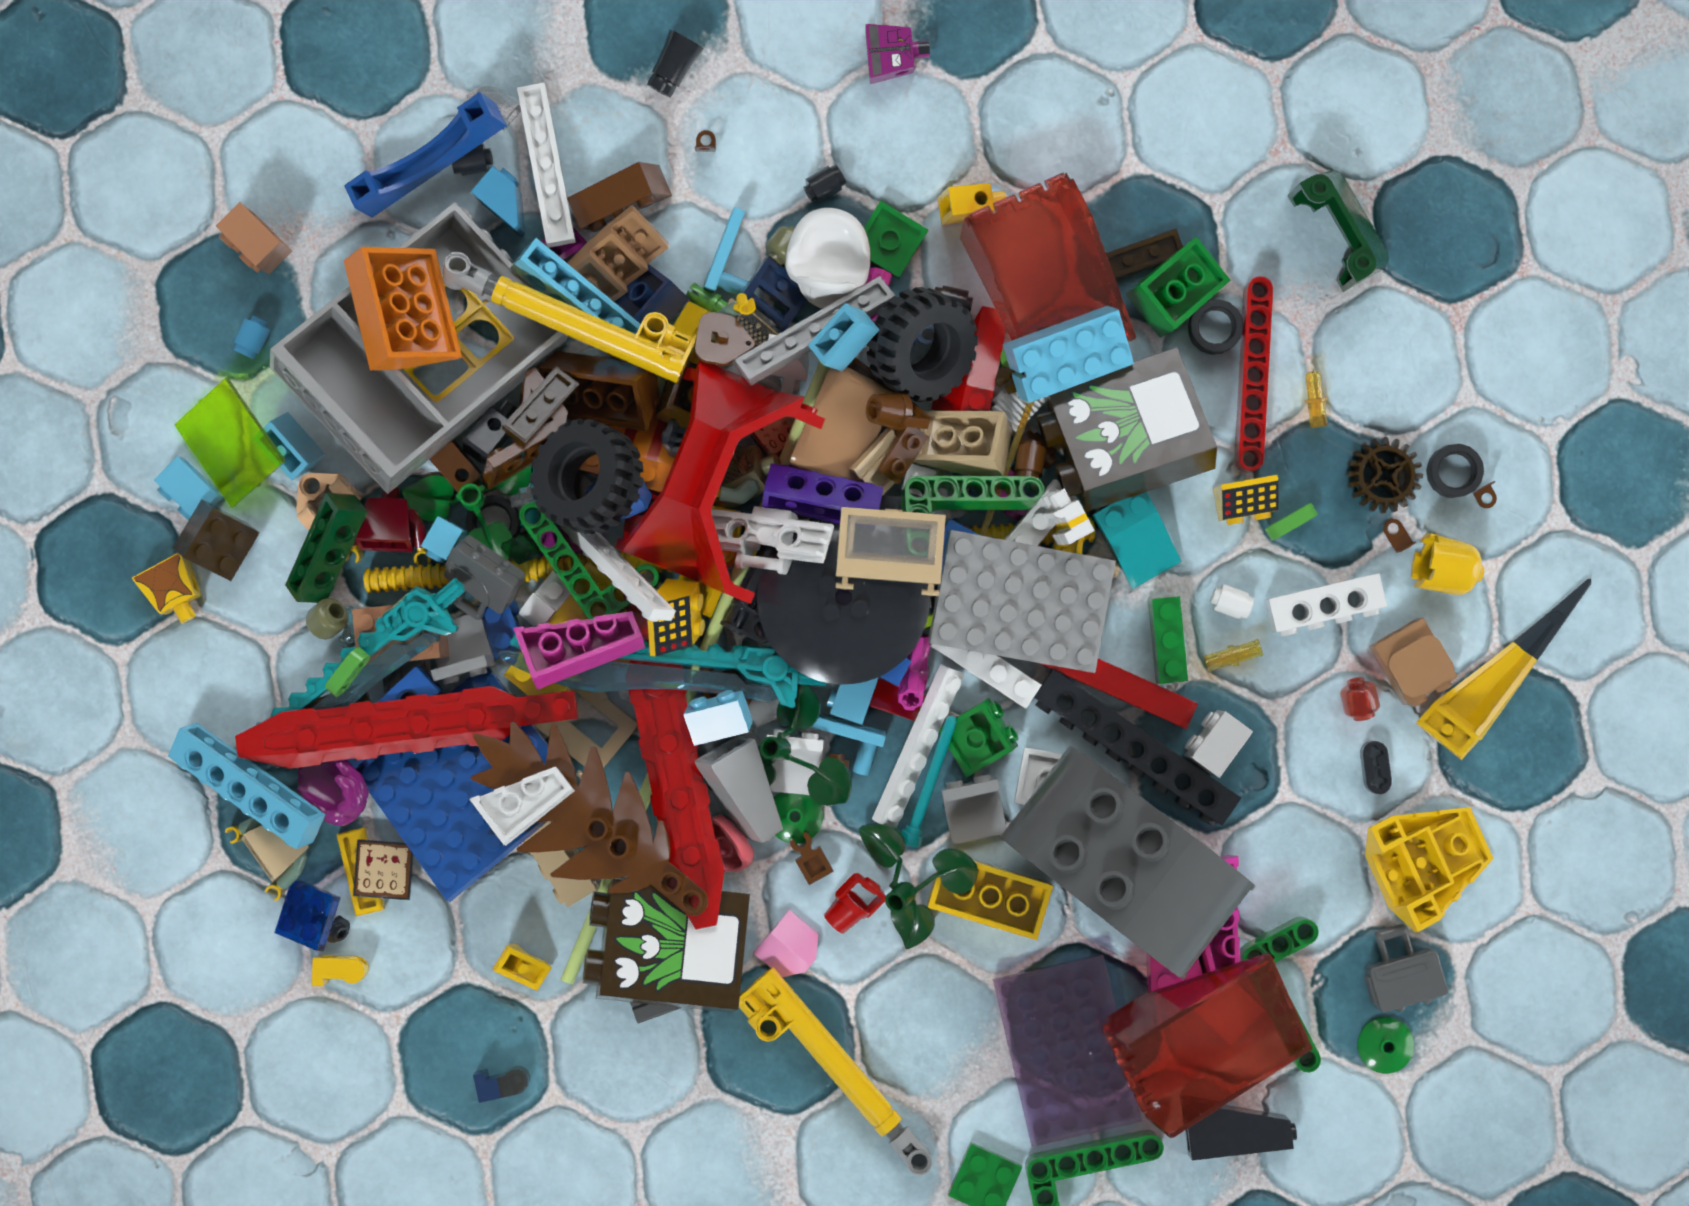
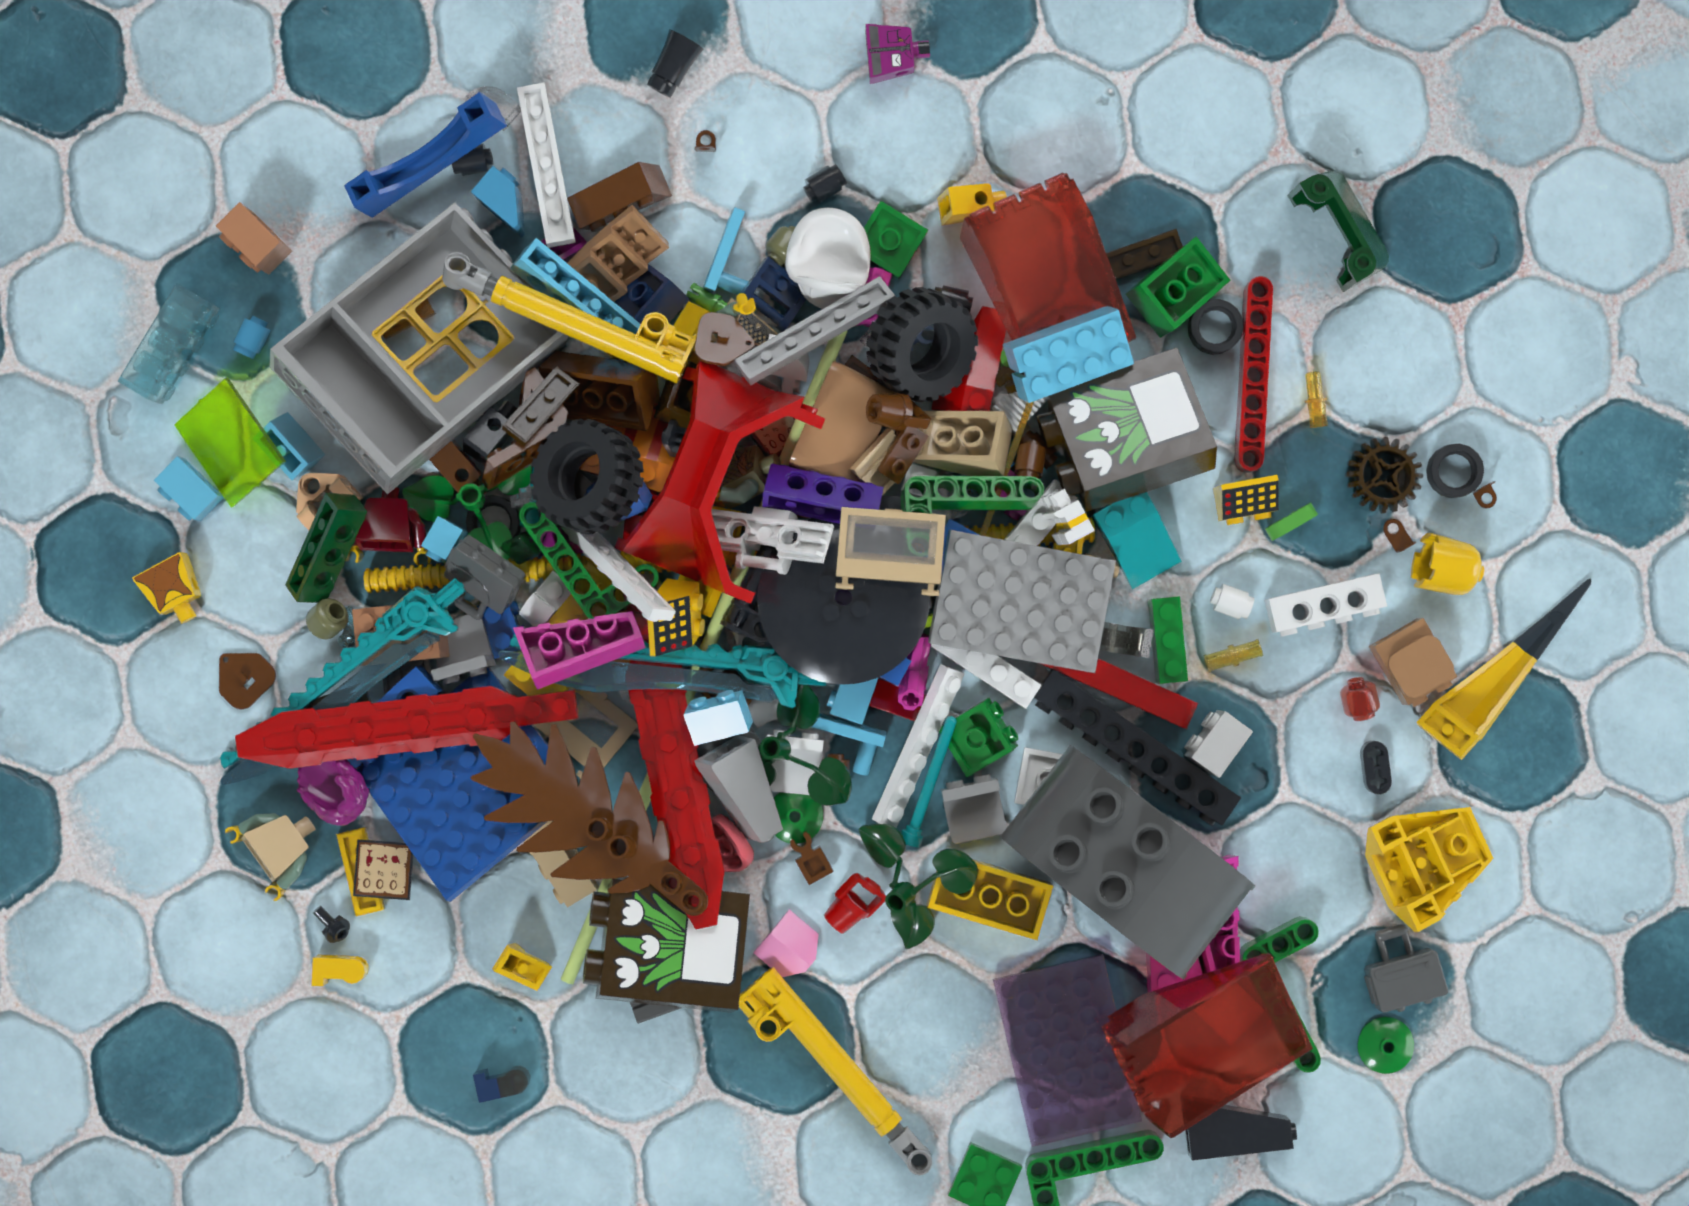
medium azure brick [168,723,326,849] -> none
dark brown brick [173,499,260,581] -> none
clear blue plate [274,879,341,951] -> none
bright green beam [325,646,370,697] -> none
orange slope [344,247,462,370] -> none
white wing [470,767,575,846] -> none
medium azure brick [808,303,879,372] -> none
none -> clear light blue brick [118,283,220,404]
none -> reddish brown piece [219,653,276,709]
none -> clear smoke brick [1099,622,1154,658]

